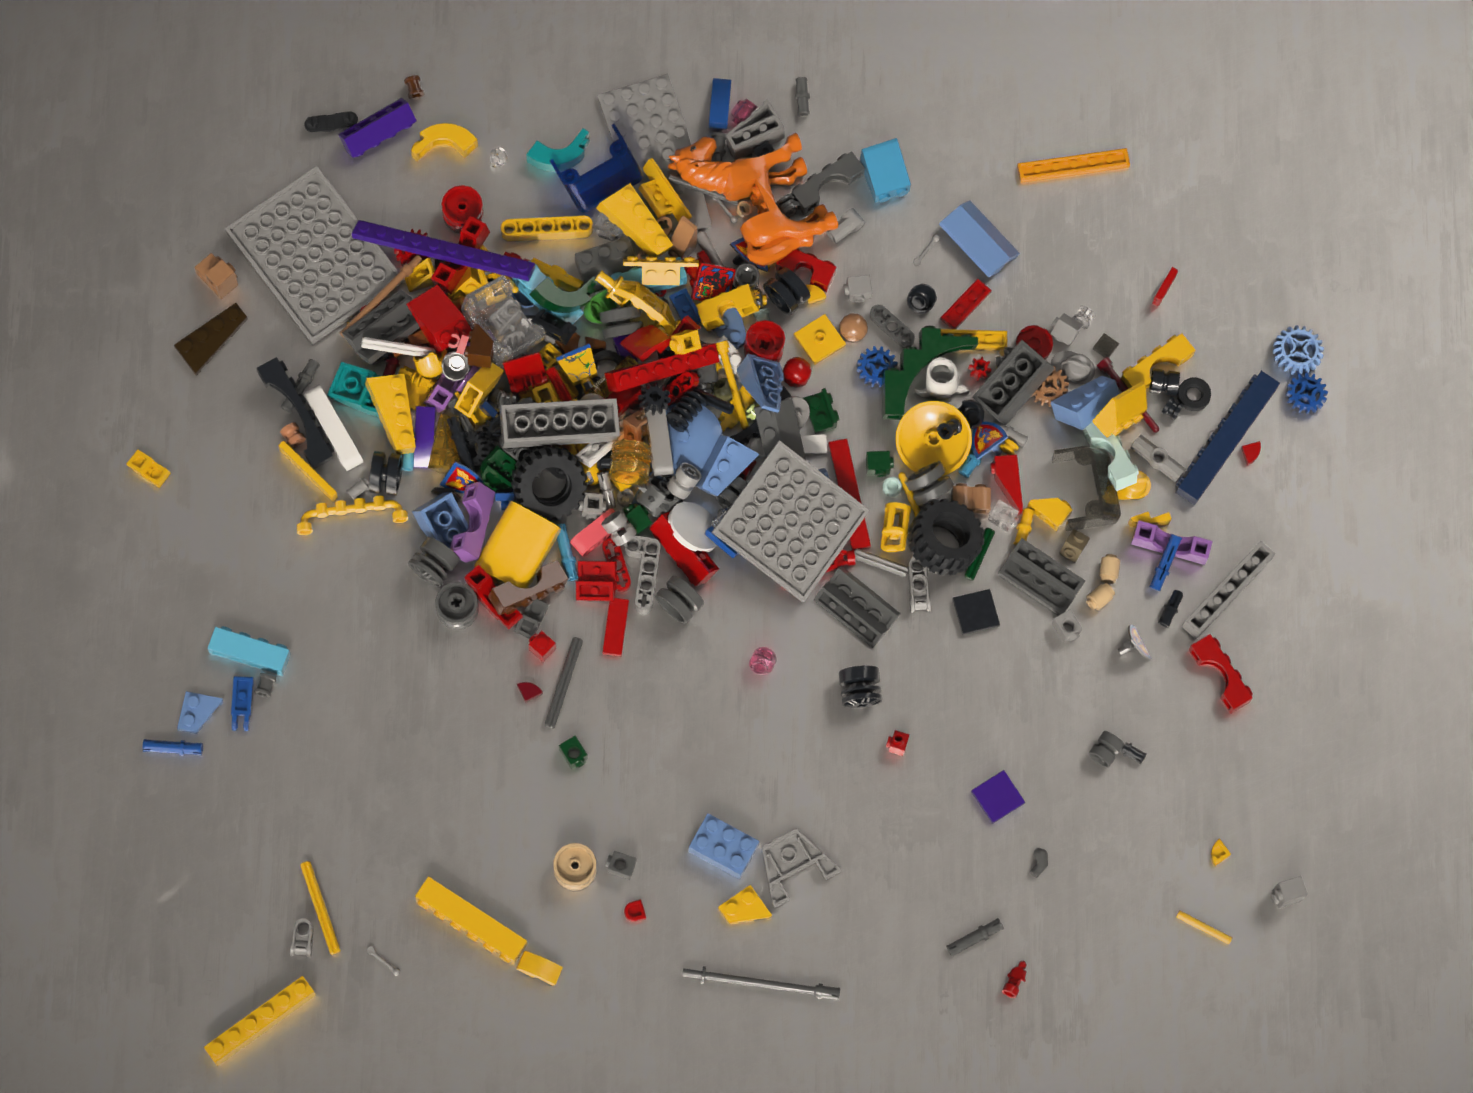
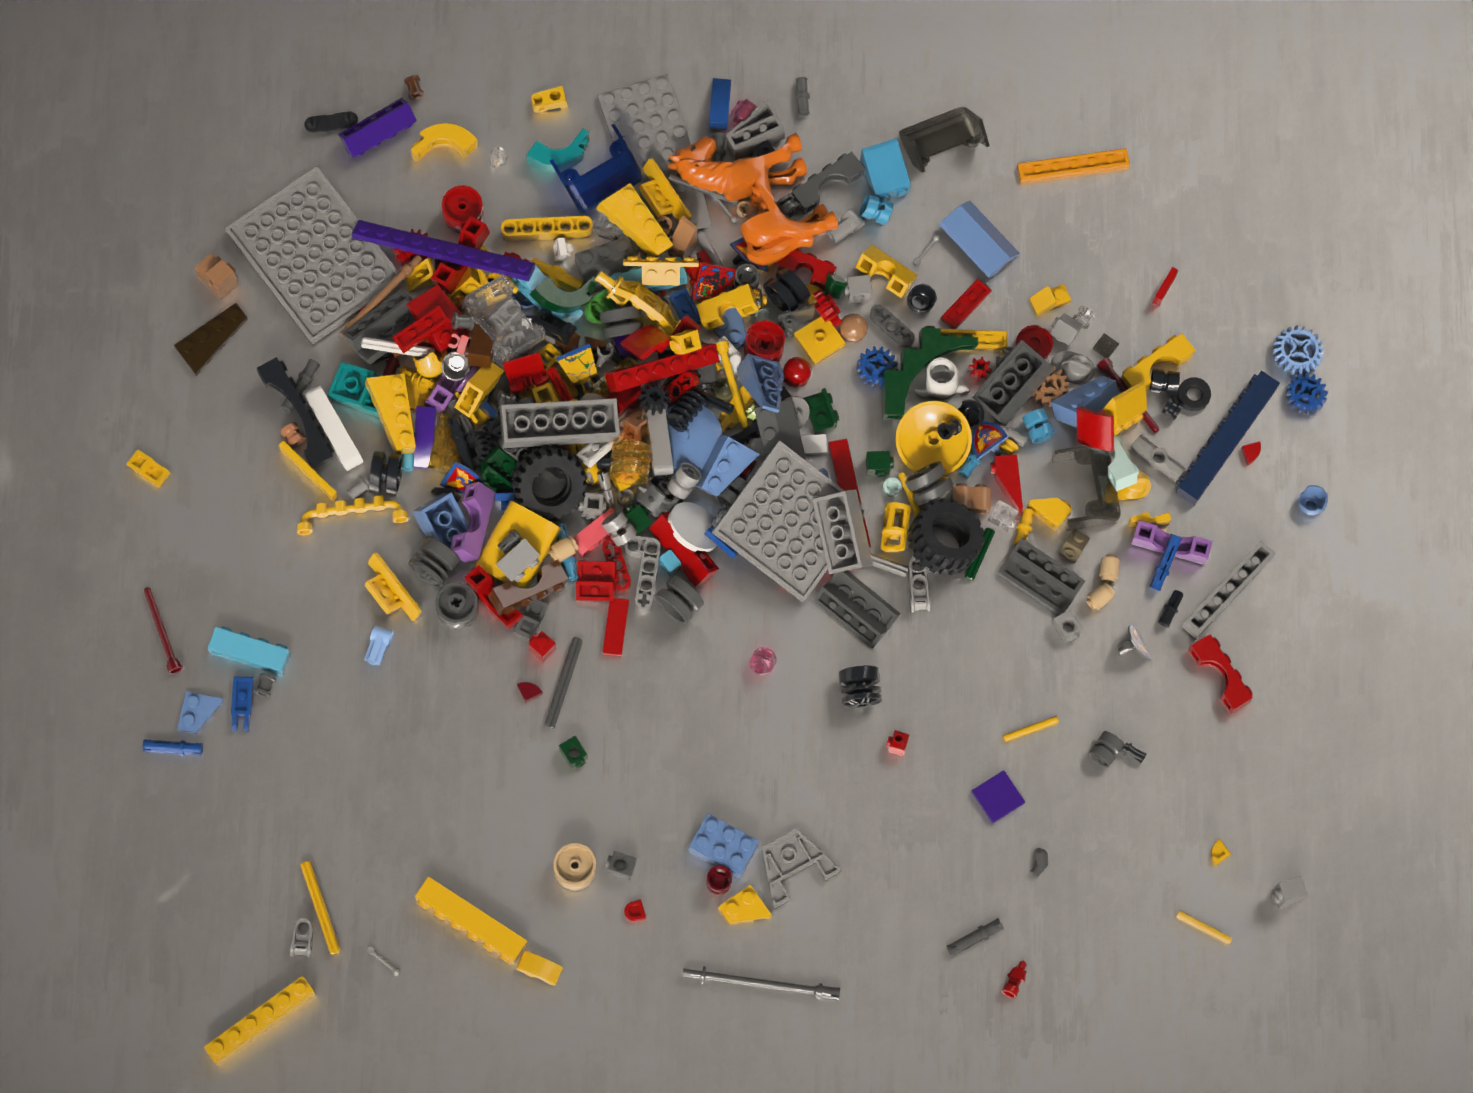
black tile [952,589,1000,635] -> none
none -> dark red piece [144,587,183,674]
none -> light blue piece [364,624,394,666]
none -> yellow bracket [365,552,421,621]
none -> red tile [392,305,451,354]
none -> dark grey bush [451,312,474,331]
none -> light grey brick [496,538,540,582]
none -> dark grey pin [497,530,522,554]
none -> yellow leg [531,86,568,113]
none -> tan brick [549,536,579,563]
none -> white tile [551,238,574,262]
none -> light grey piece [595,343,614,368]
none -> medium azure slope [659,550,681,577]
none -> dark red wheel [706,865,732,896]
none -> dark grey hinge [777,306,815,338]
none -> light grey slope [812,490,873,574]
none -> red gear [813,289,843,327]
none -> dark green slope [824,273,848,299]
none -> yellow arch [855,245,918,298]
none -> dark azure wheel [859,194,893,225]
none -> clear smoke windscreen [899,107,990,173]
none -> yellow bar [1002,716,1059,742]
none -> dark azure wheel [1022,408,1055,443]
none -> yellow slope [1029,284,1071,315]
none -> red slope [1077,406,1114,451]
none -> medium blue hair [1298,485,1328,516]

